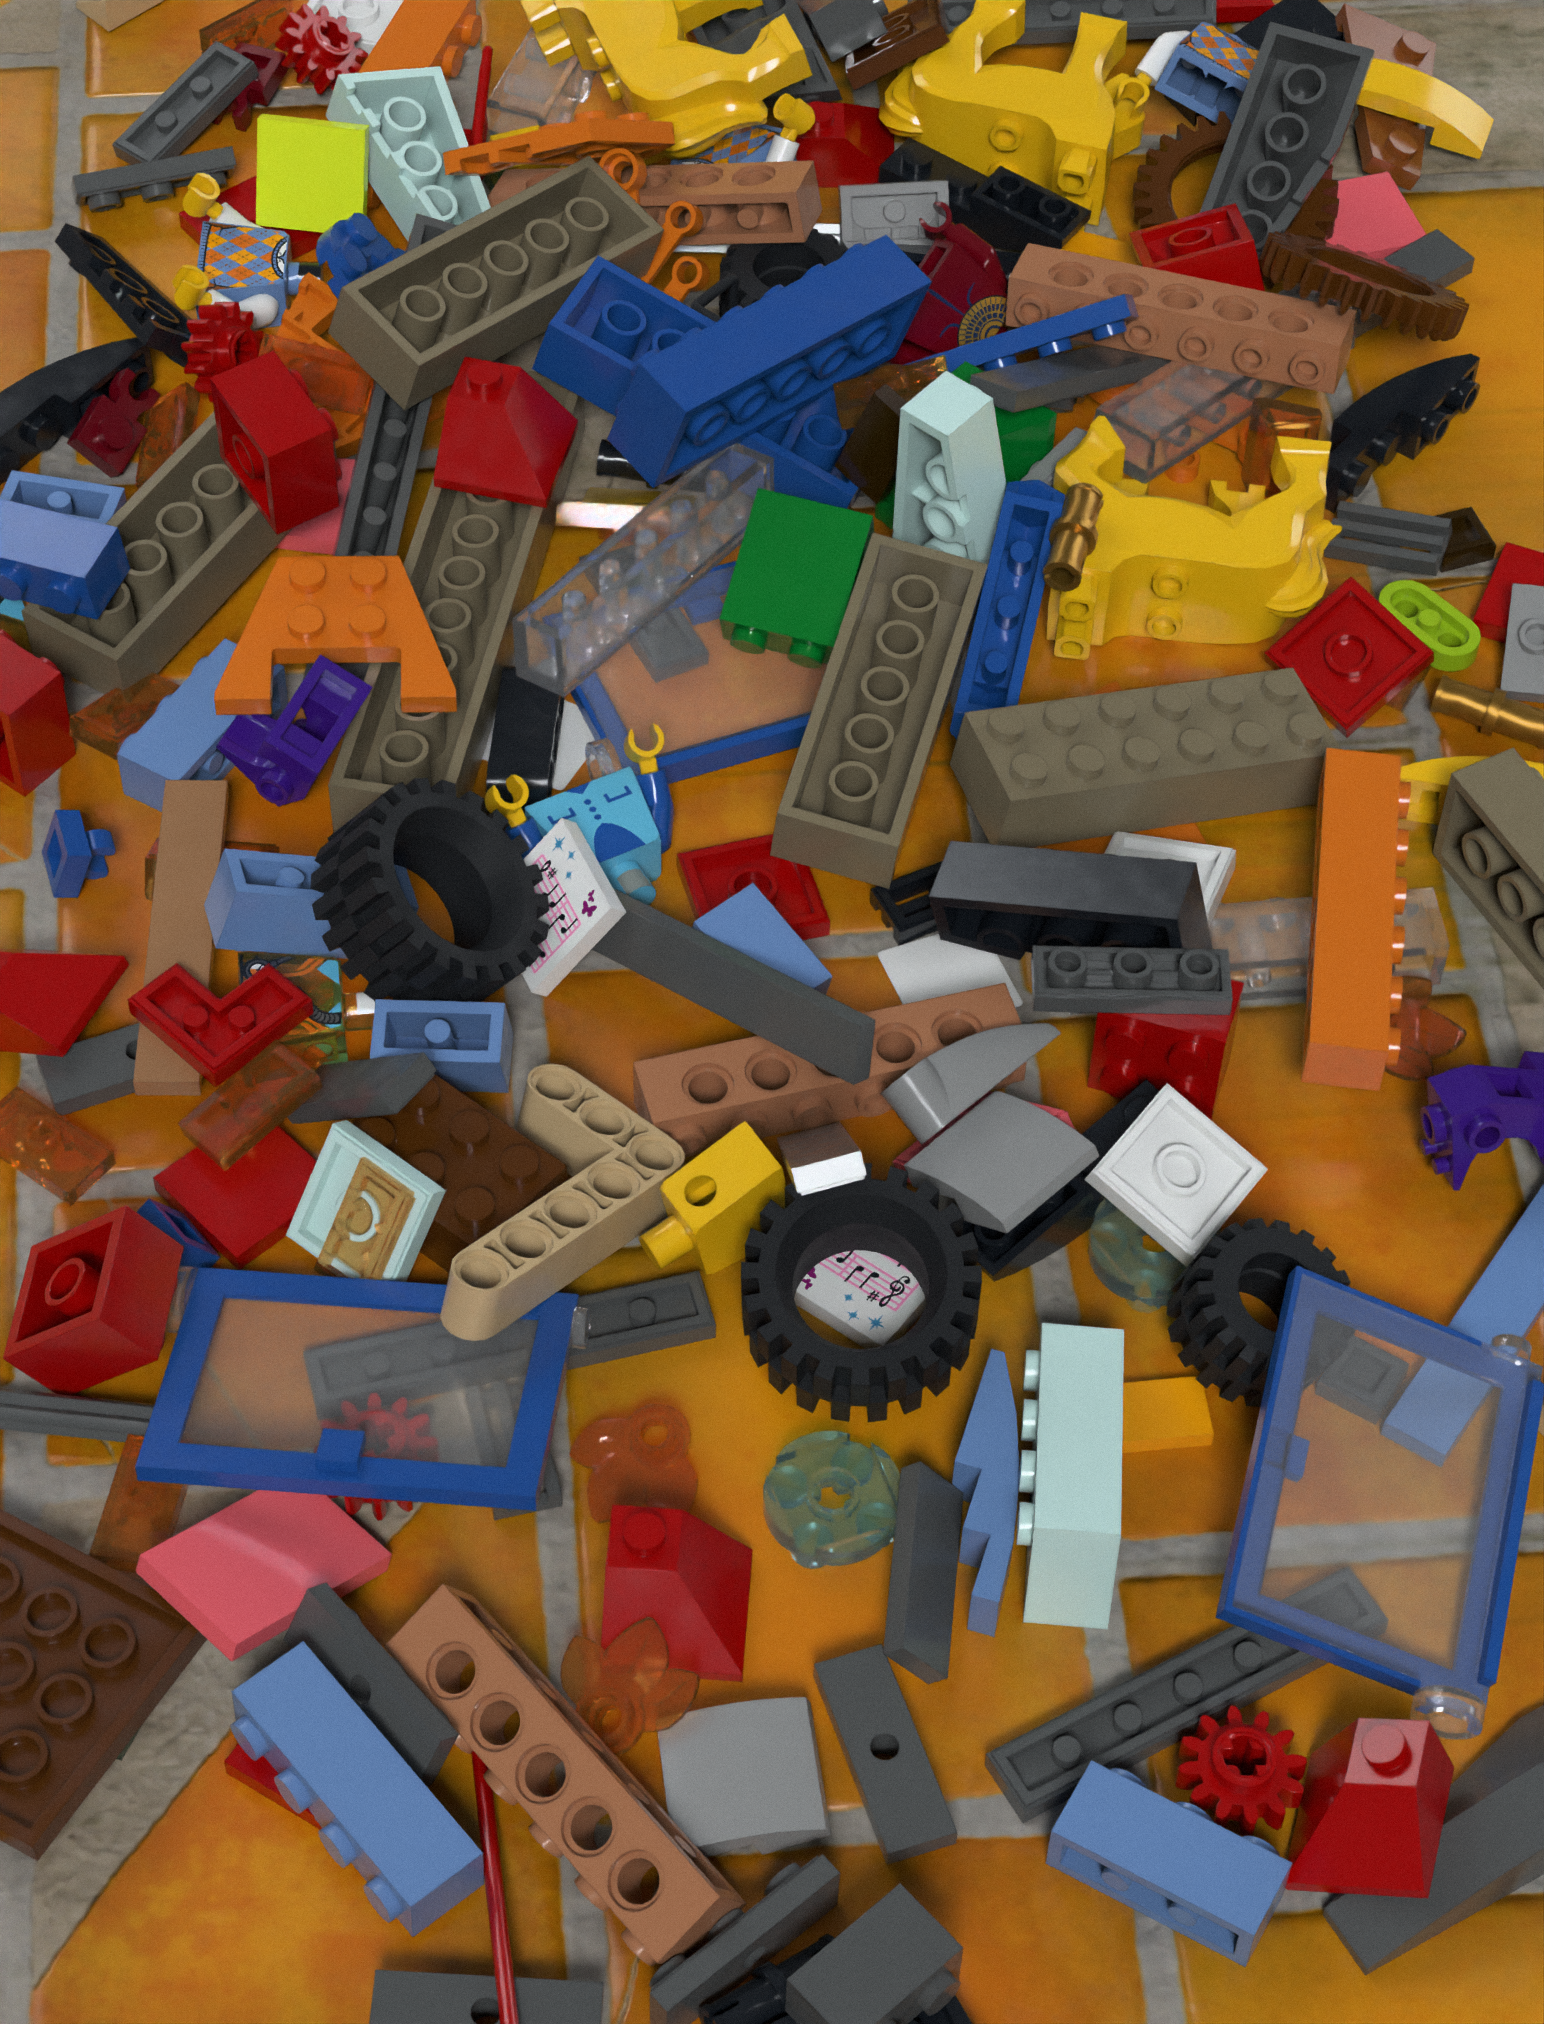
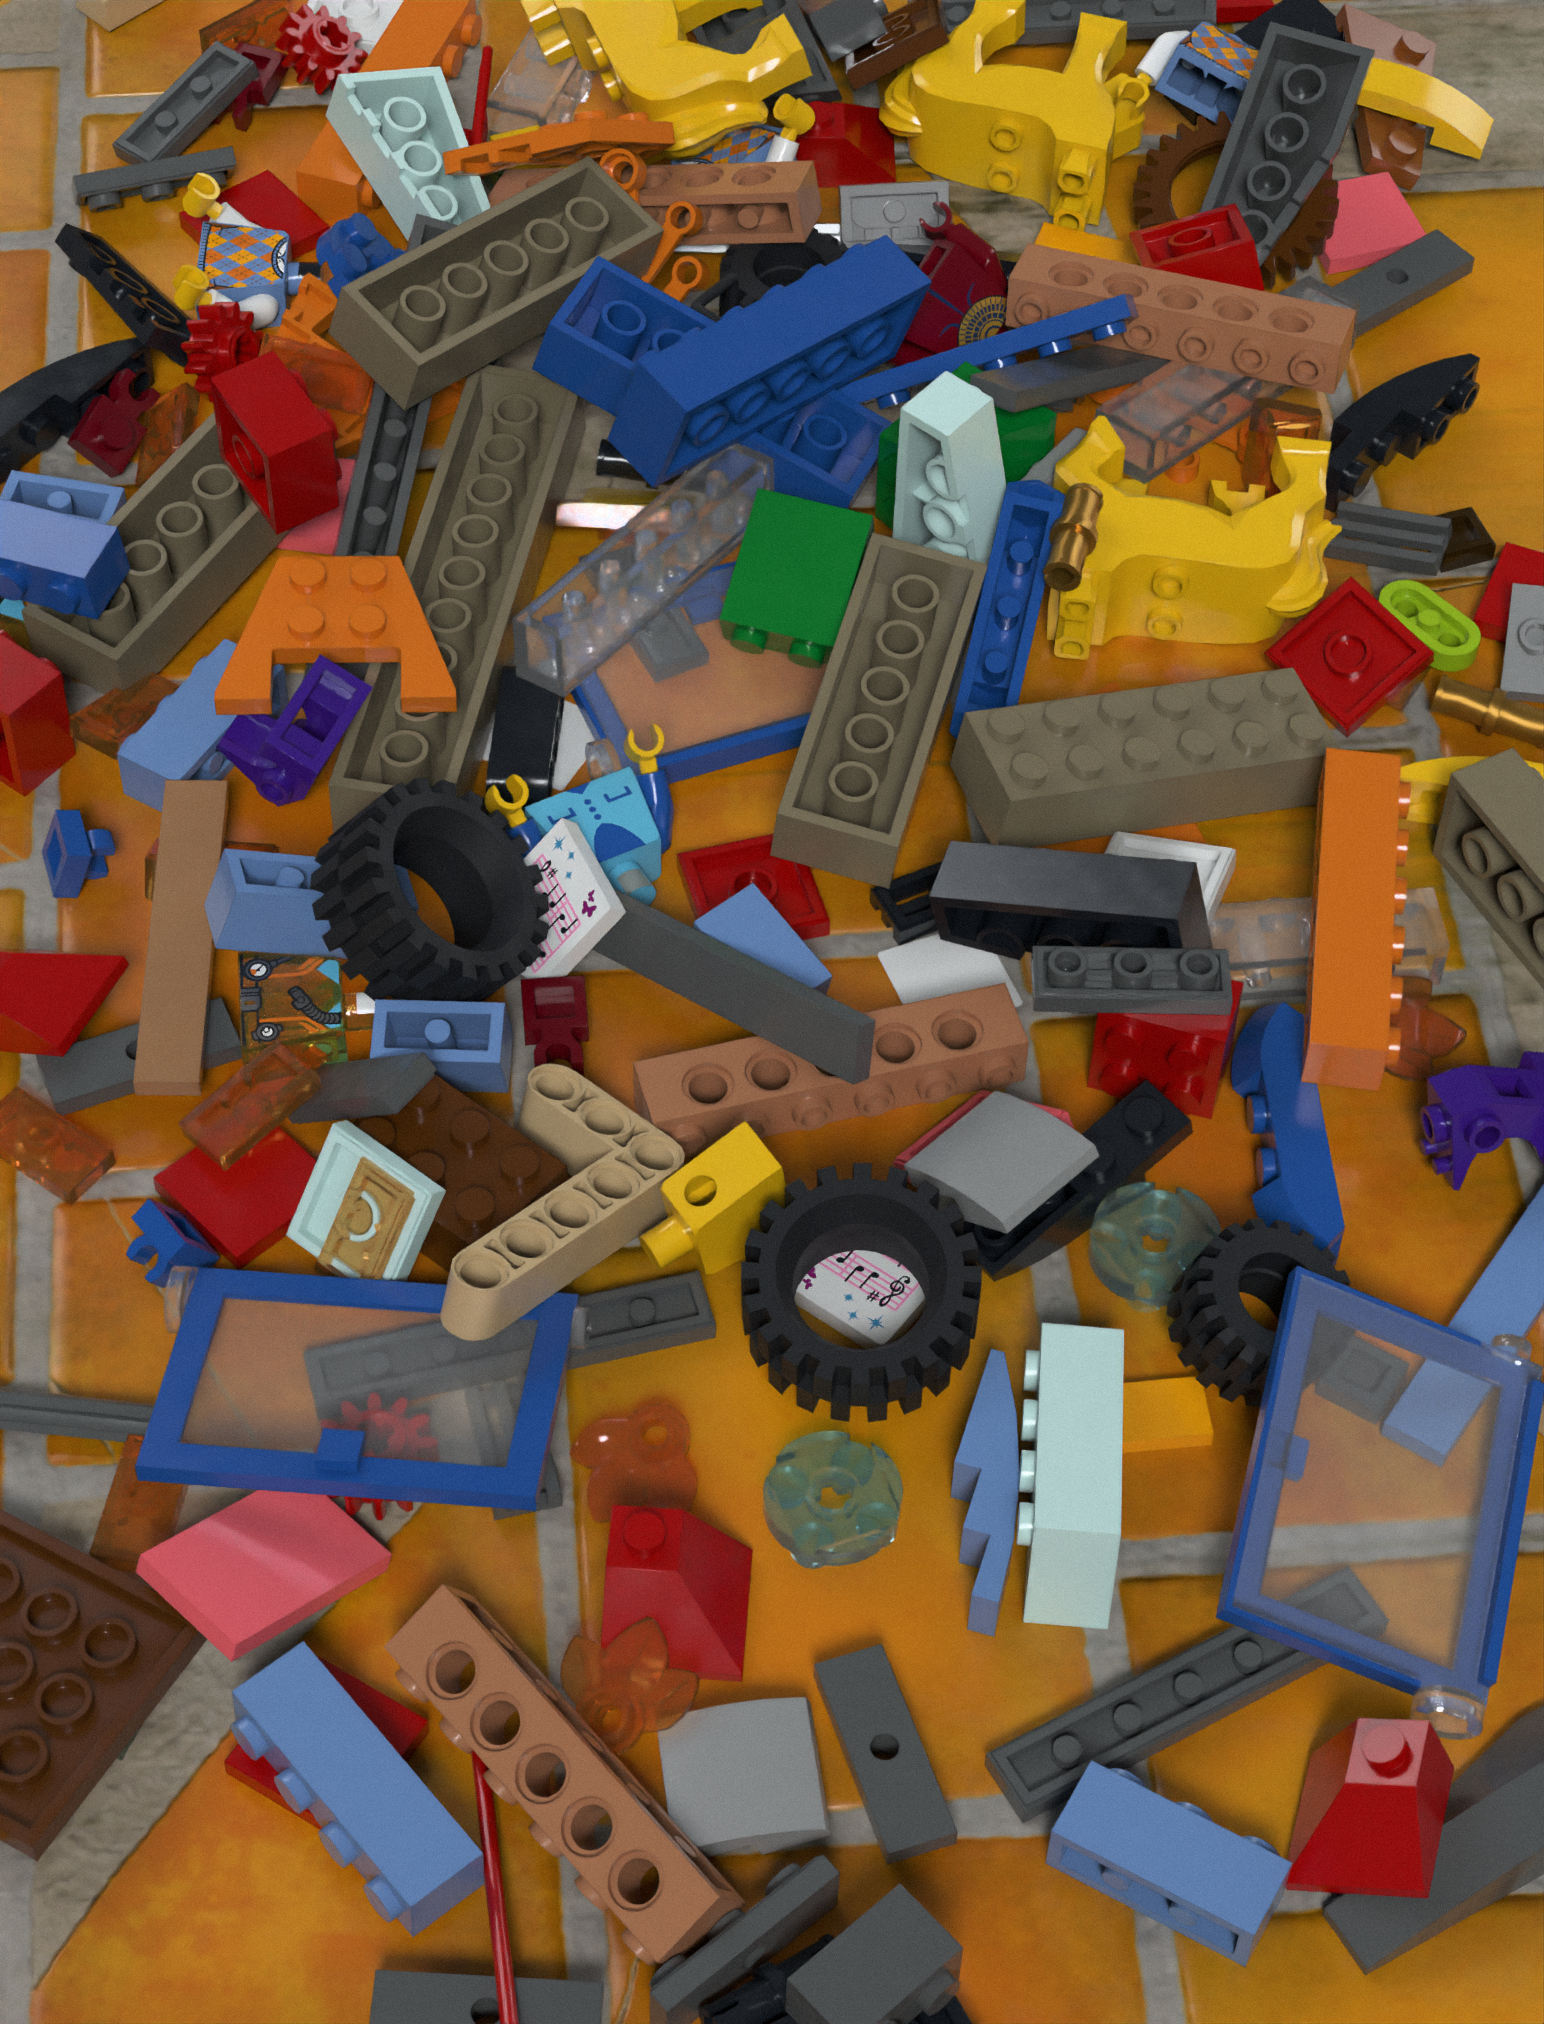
red brick [3,1205,184,1395] -> none
red tile [127,963,314,1087] -> none
neon yellow tile [256,114,369,233] -> none
dark grey tile [283,1583,459,1786] -> none
red slope [433,356,578,508] -> none
dark grey tile [777,1121,867,1196] -> none
clear orange plate [833,355,949,430] -> none
dark brown tile [835,384,907,504] -> none
black slope [878,137,1091,251] -> none
light grey piece [881,1023,1061,1145] -> none
dark grey tile [883,1461,964,1684] -> none
white tile [1084,1083,1268,1267] -> none
red gear [1175,1706,1307,1836] -> none
reddish brown piece [1259,231,1469,341] -> none
none -> dark red plate [521,976,589,1077]
none -> blue brick [1231,1002,1345,1266]

